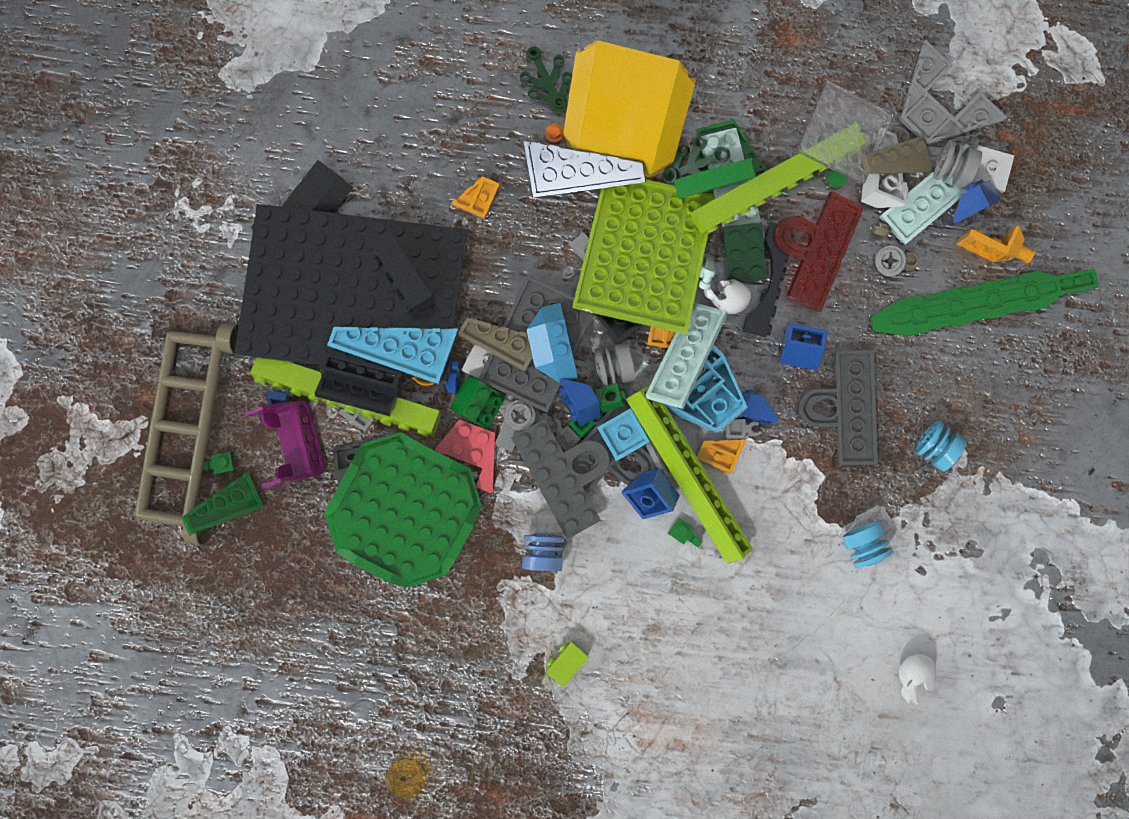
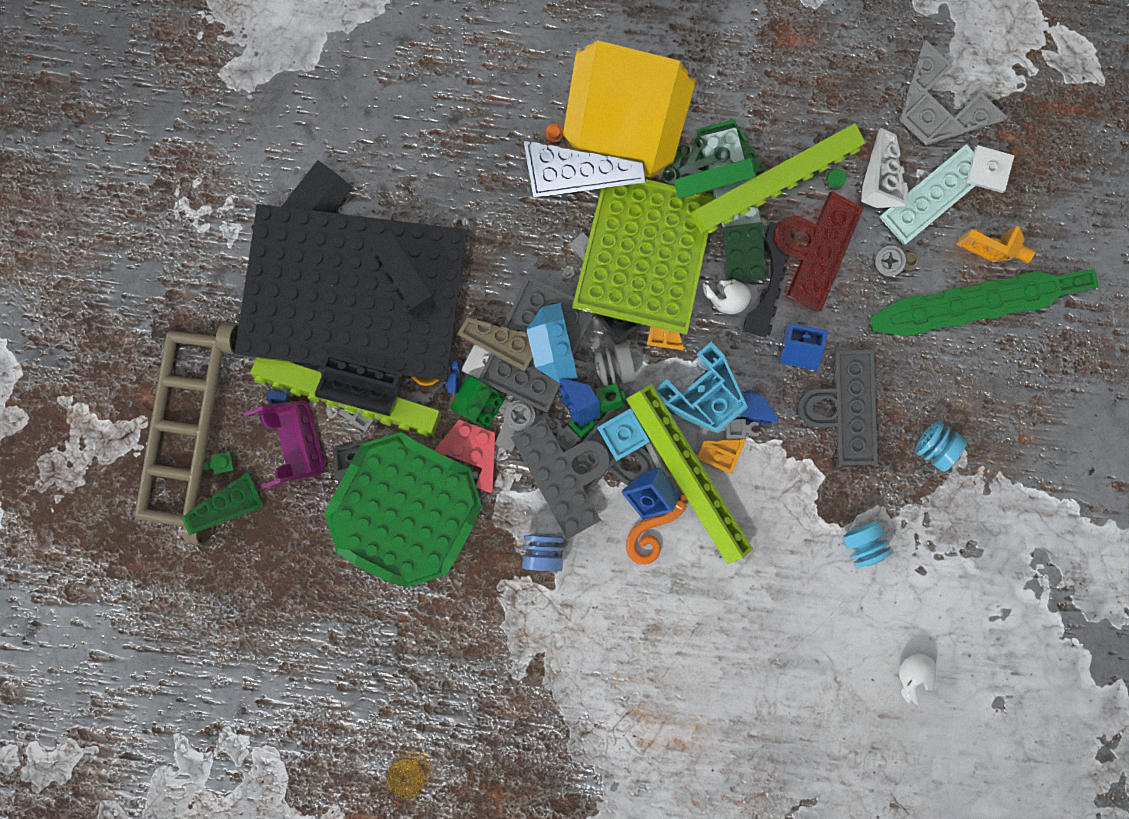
medium azure wing [327,327,458,385] -> none
light orange wing [451,176,500,219] -> none
dark green plant [520,47,572,113] -> none
lime brick [545,640,589,688] -> none
light aqua plate [646,303,727,409] -> none
green plate [668,518,703,548] -> none
light aqua plate [699,256,716,290] -> none
clear plate [796,81,894,184] -> none
dark tan wing [861,135,933,175] -> none
dark tan plate [872,222,891,238] -> none
light grey wheel [933,140,982,190] -> none
blue slope [953,179,1001,223] -> none
none -> orange plant [626,494,687,565]

